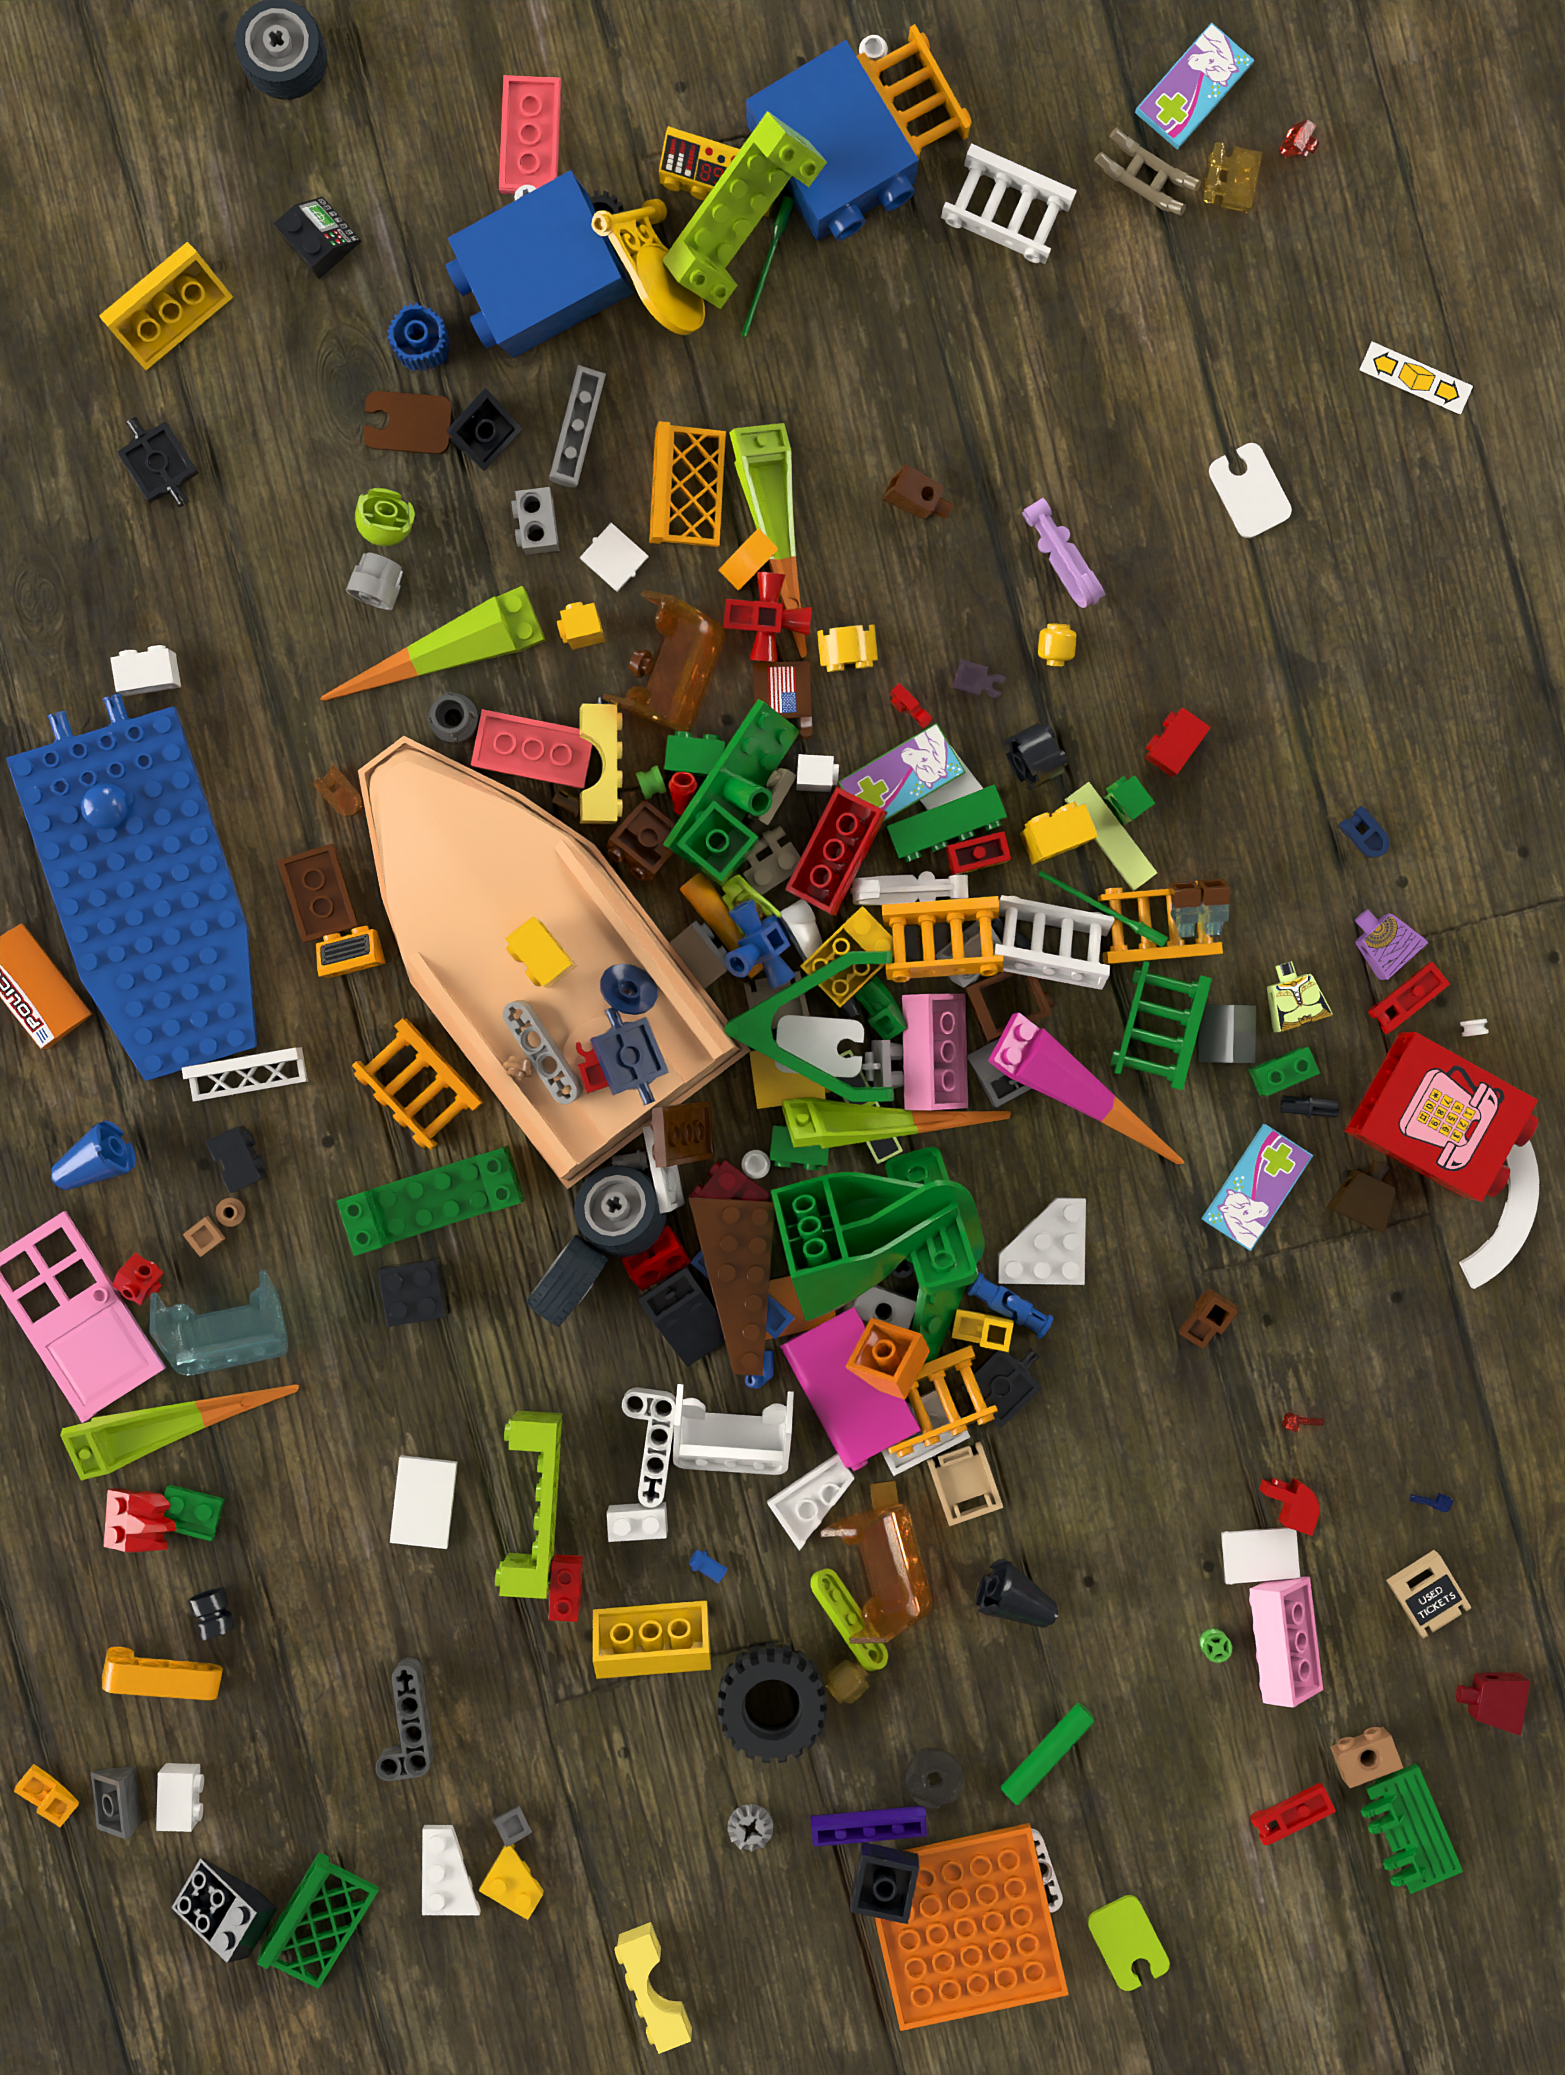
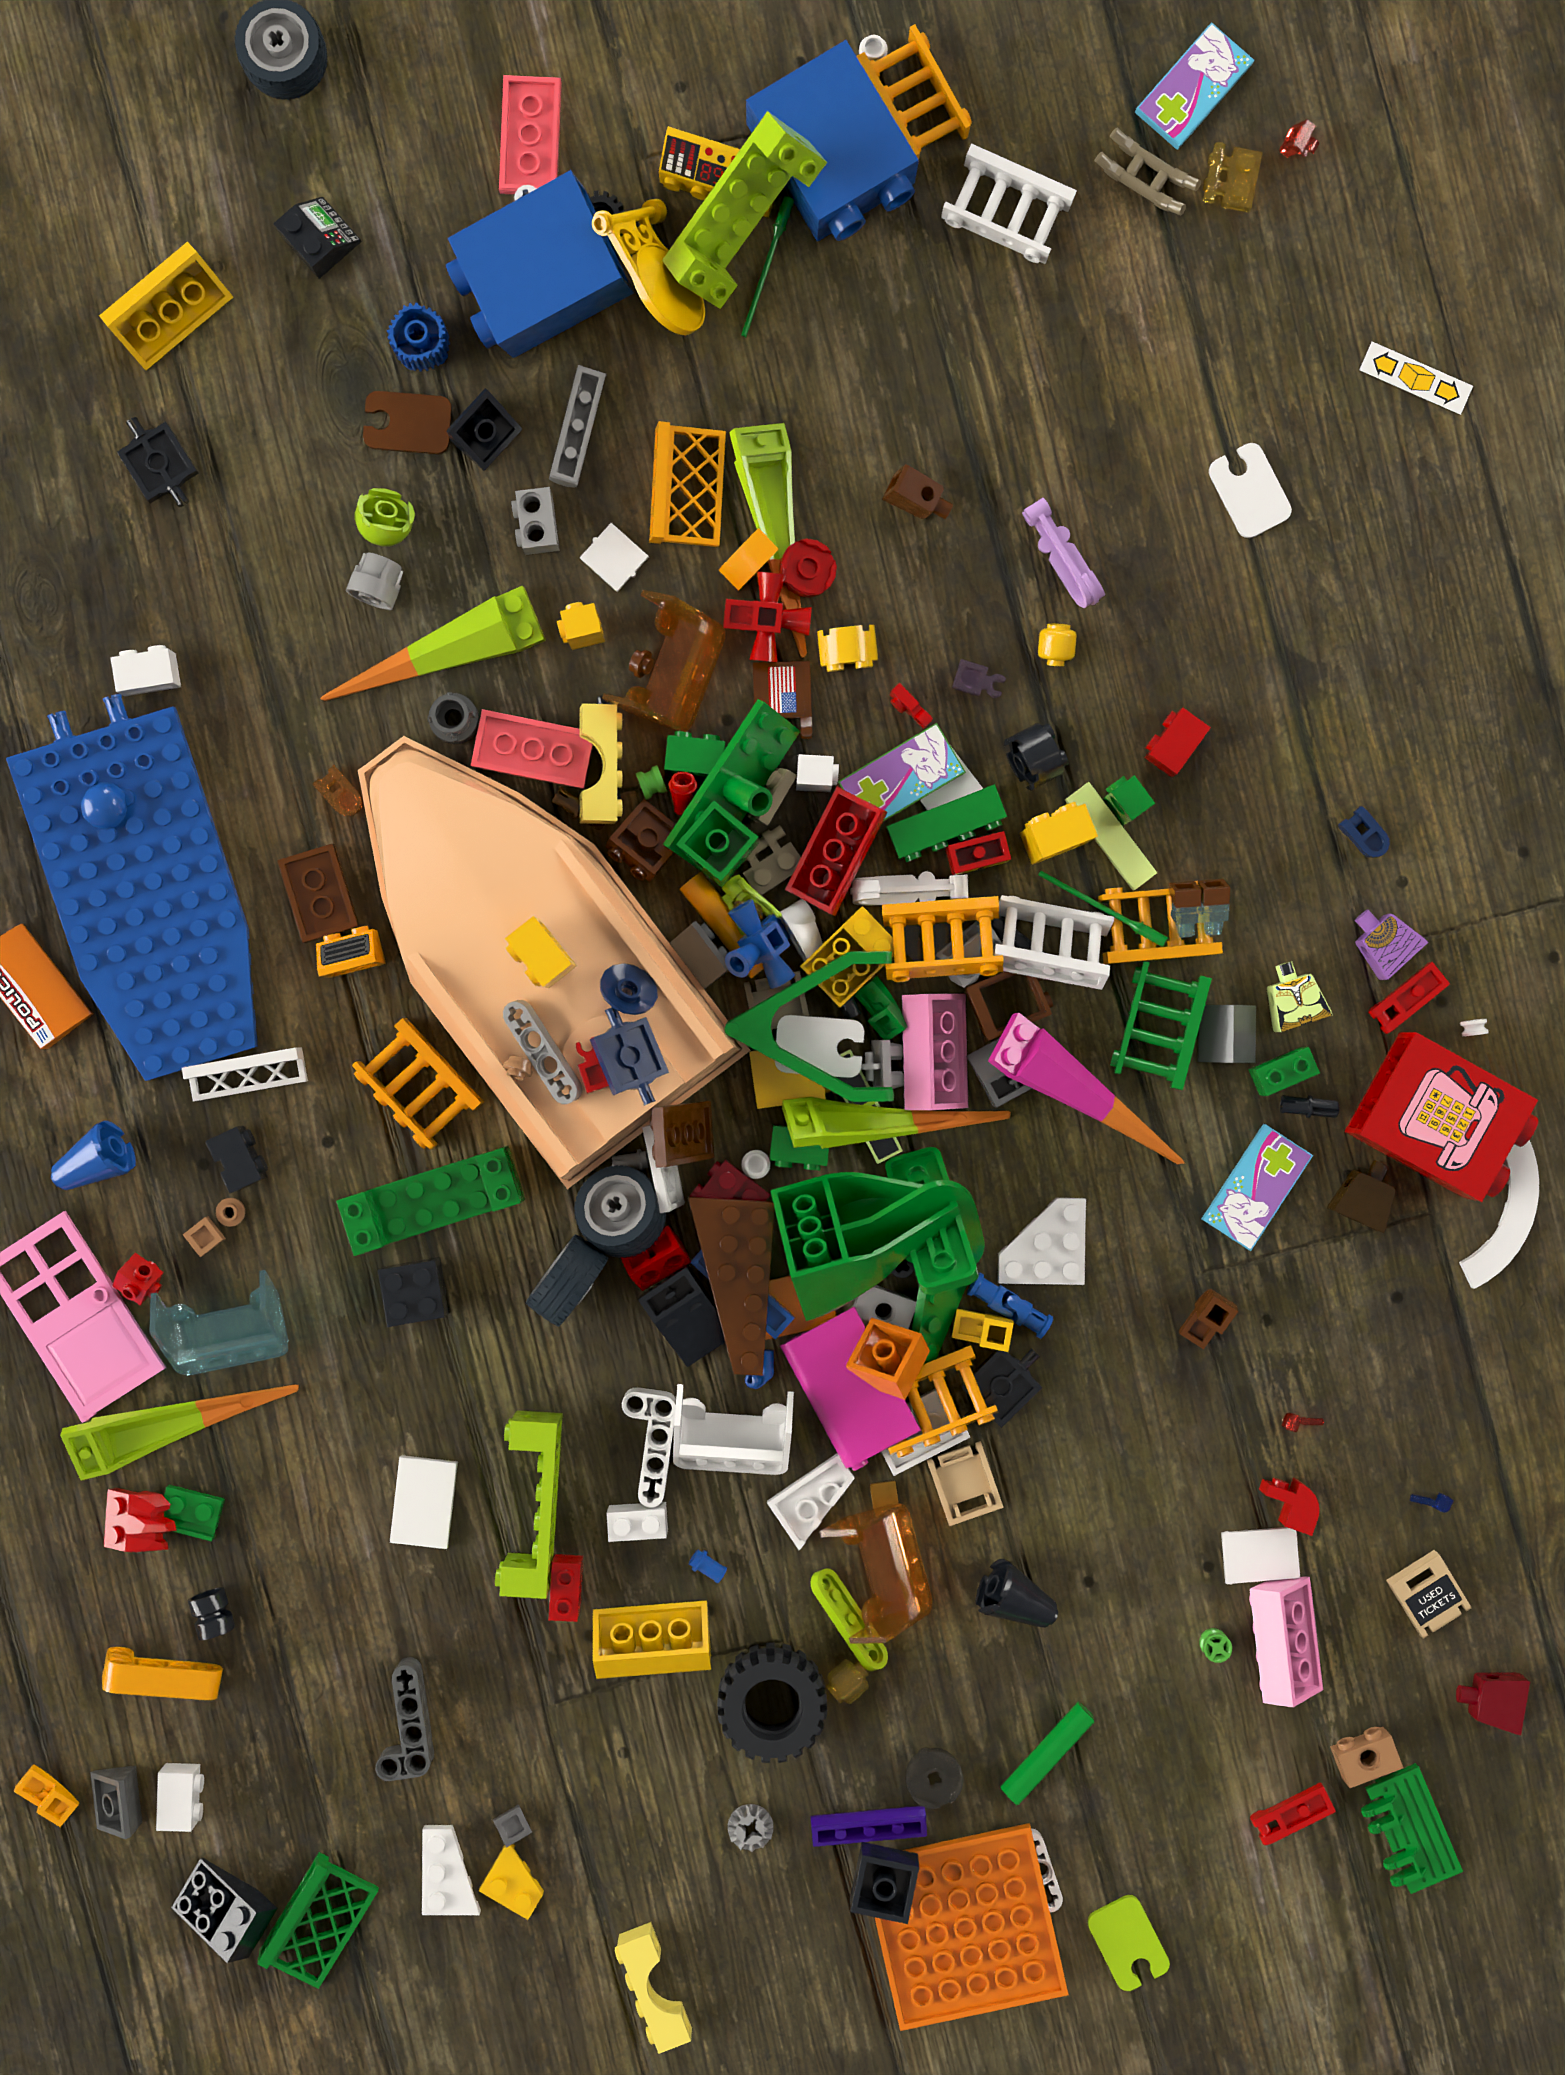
none -> red tile [779,539,837,598]

